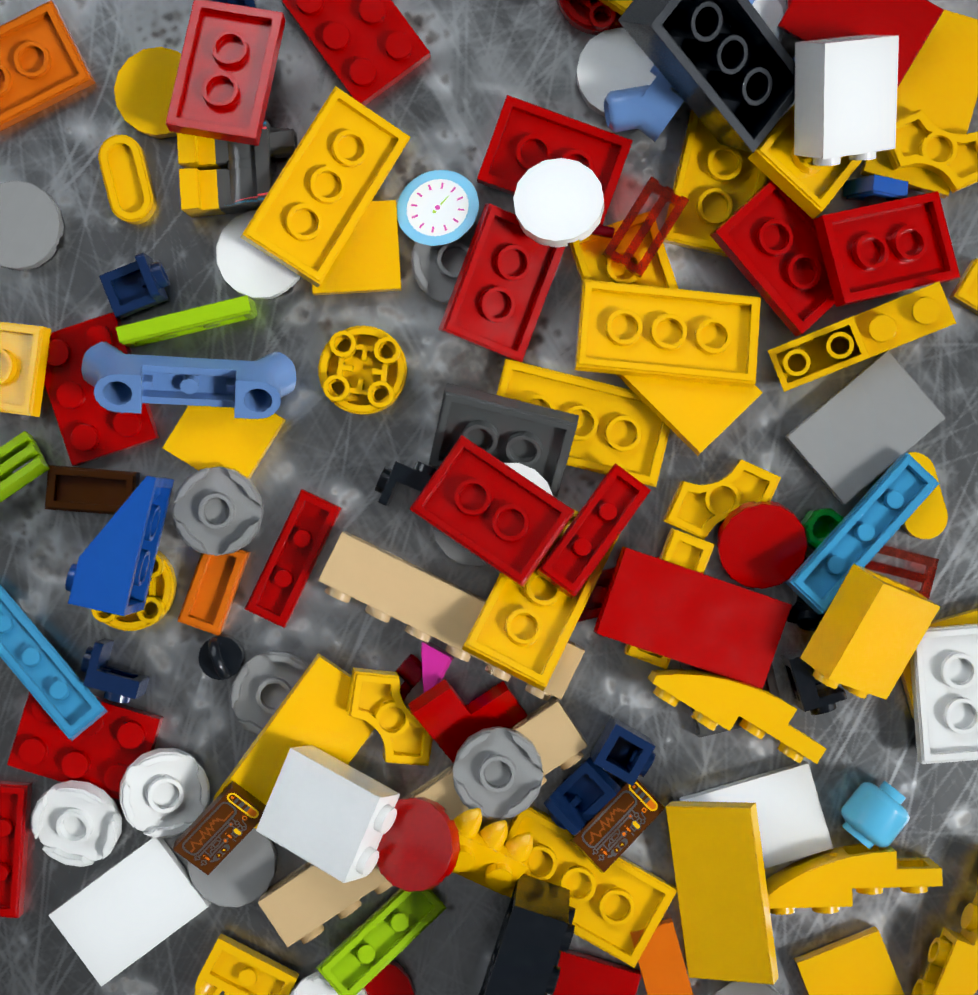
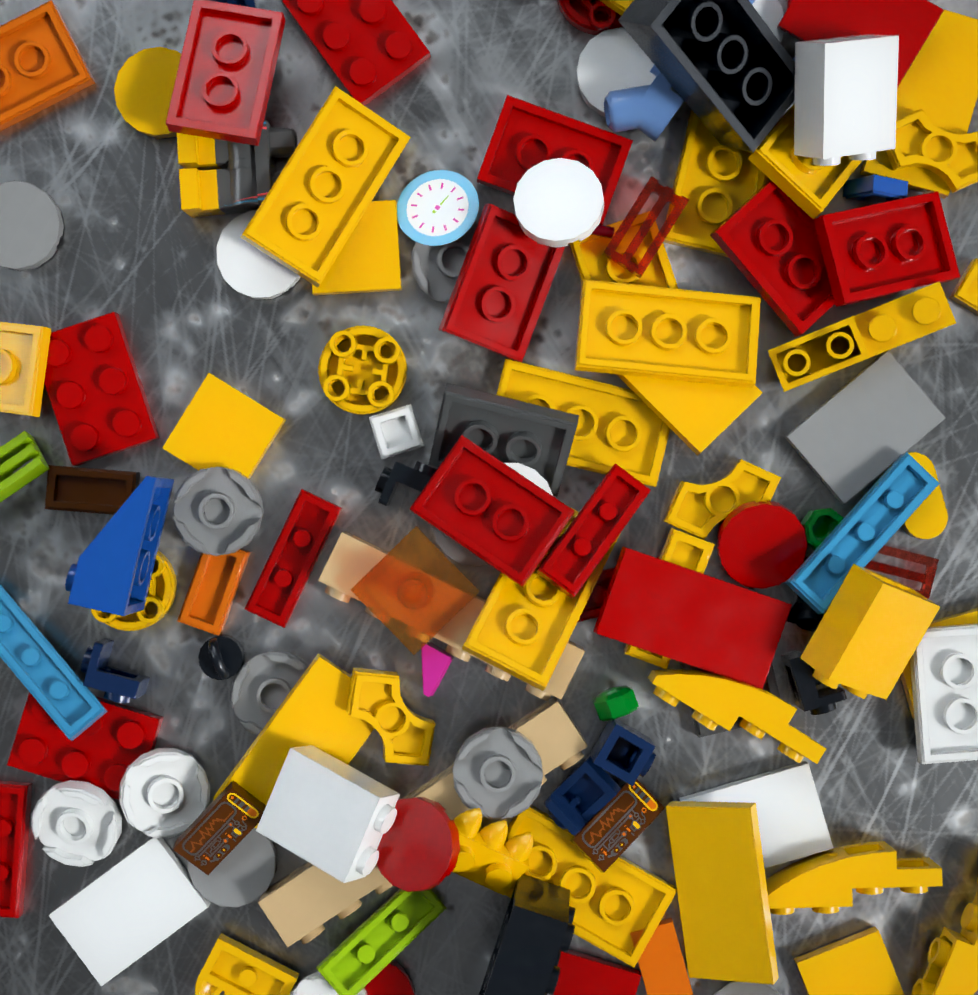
medium blue plate [81,342,296,419] -> none
yellow tile [98,135,157,225] -> none
dark blue bracket [99,252,170,319] -> none
lime tile [116,295,258,348] -> none
dark red hand [395,654,422,702] -> none
red tile [408,679,528,764] -> none
medium azure head [841,781,909,850] -> none
none -> clear orange tile [351,526,480,655]
none -> white tile [369,404,424,460]
none -> green tile [593,686,639,722]

